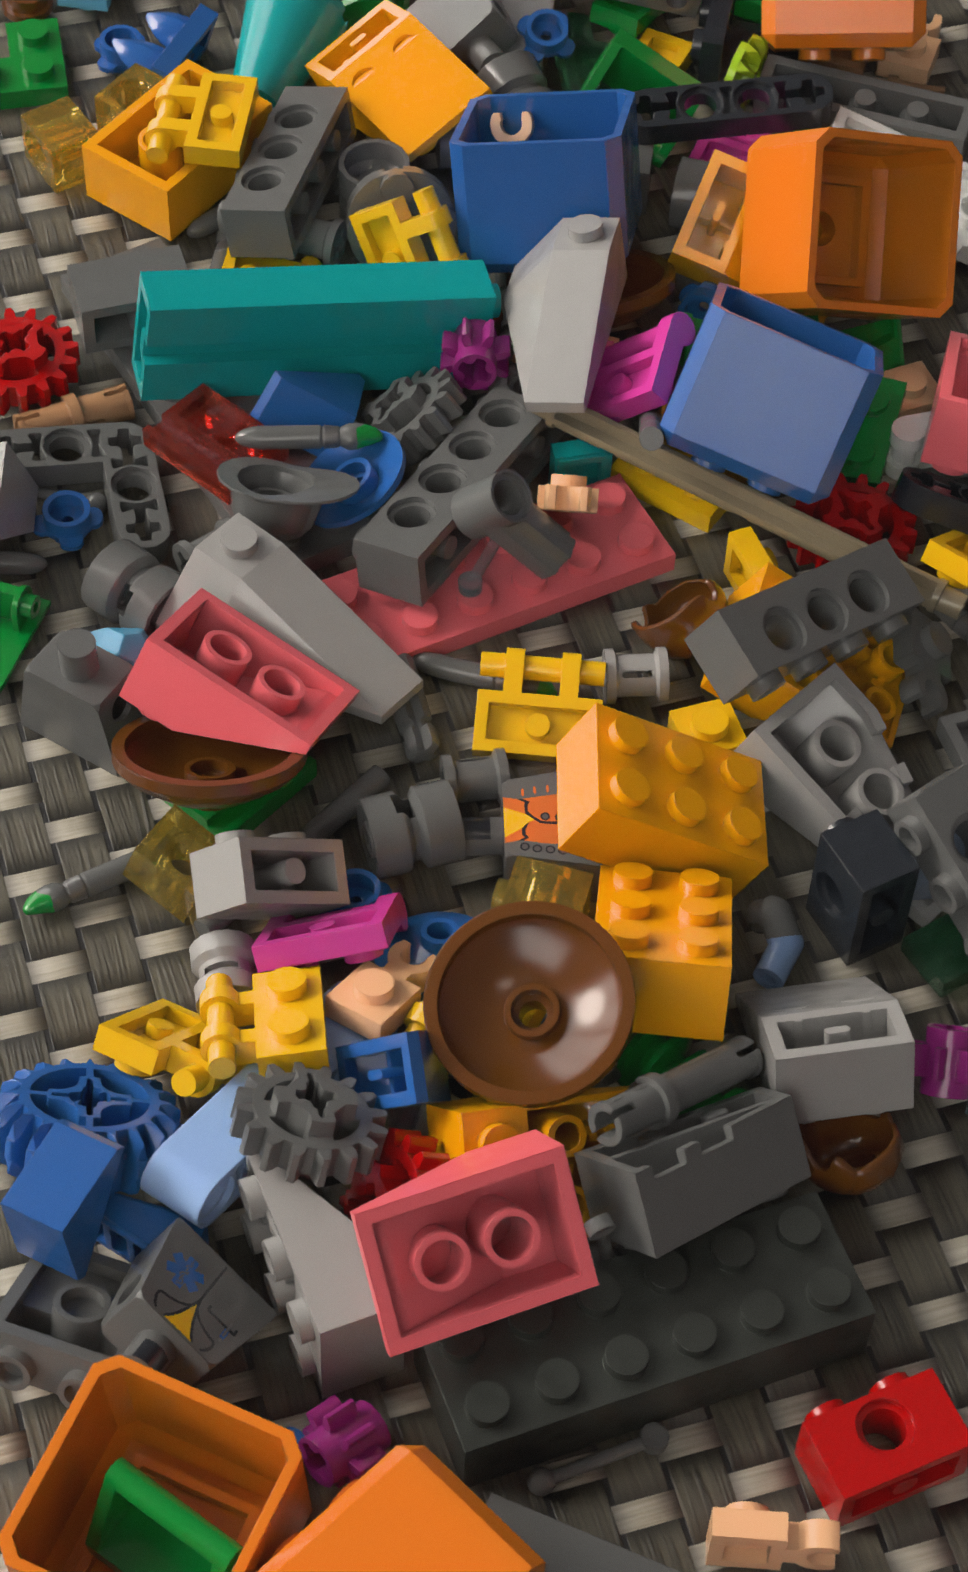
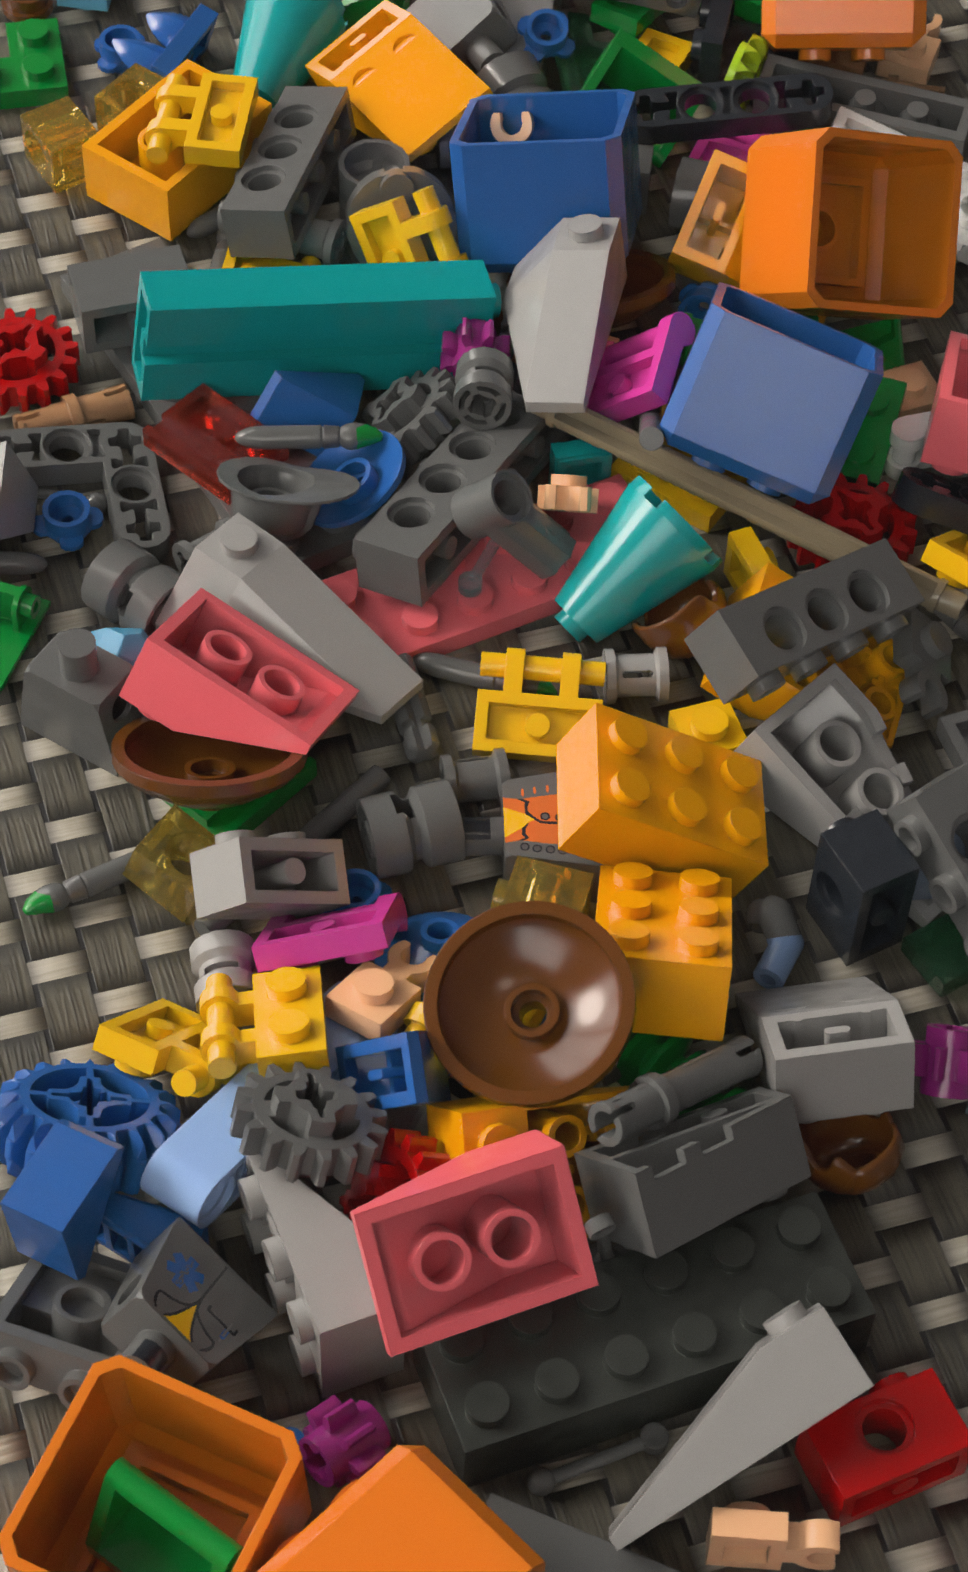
none -> dark grey wheel [452,347,515,430]
none -> teal cone [554,475,723,643]
none -> light grey wedge [609,1300,874,1551]

